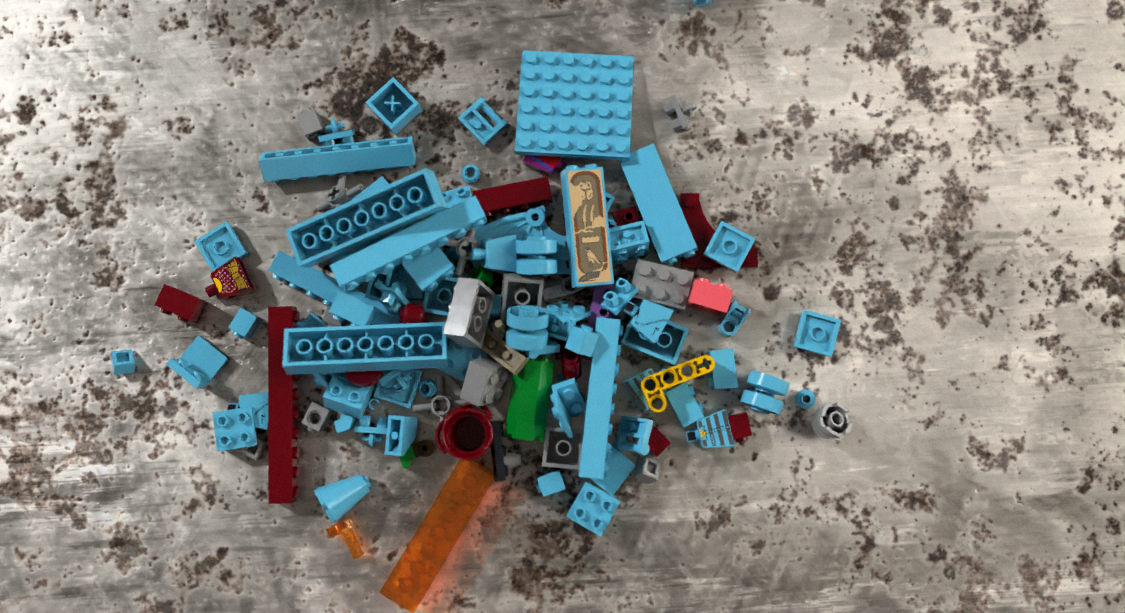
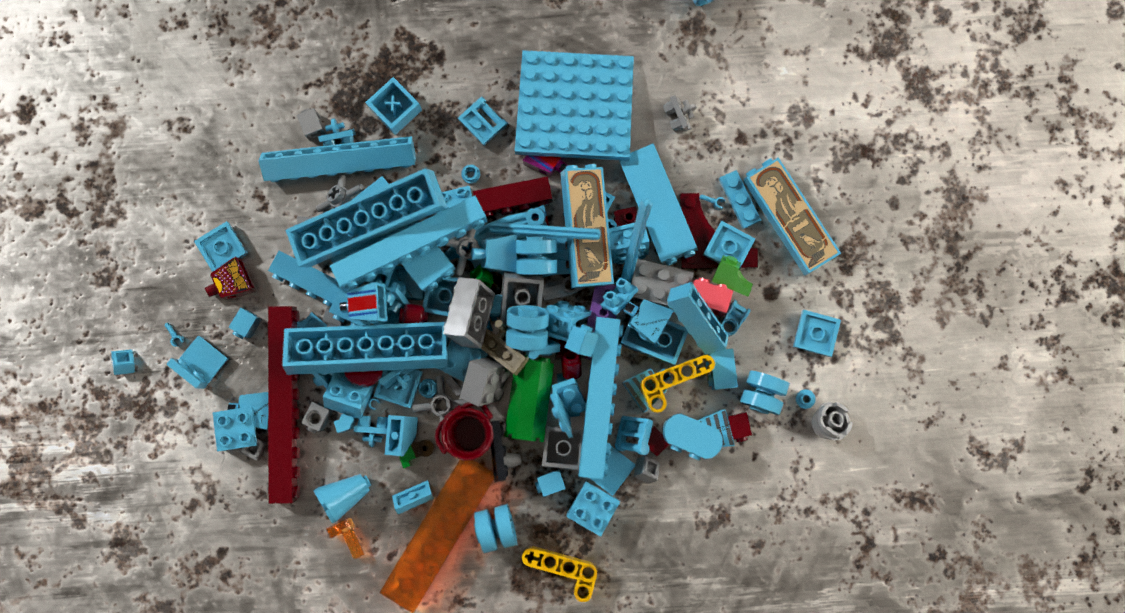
dark red brick [155,284,206,323] -> none
medium azure brick [664,382,705,428] -> none
none -> medium azure hand [165,323,185,347]
none -> torso [340,282,387,322]
none -> medium azure plate [392,480,434,514]
none -> medium azure wheel [474,504,517,554]
none -> medium azure axle [490,222,601,240]
none -> yellow beam [522,546,597,602]
none -> medium azure axle [621,199,652,284]
none -> medium azure brick [662,414,723,461]
none -> medium azure brick [667,282,729,355]
none -> medium azure hand [700,194,725,210]
none -> bright green arch [712,255,753,297]
none -> medium azure plate [719,170,761,229]
none -> brick [743,157,841,276]

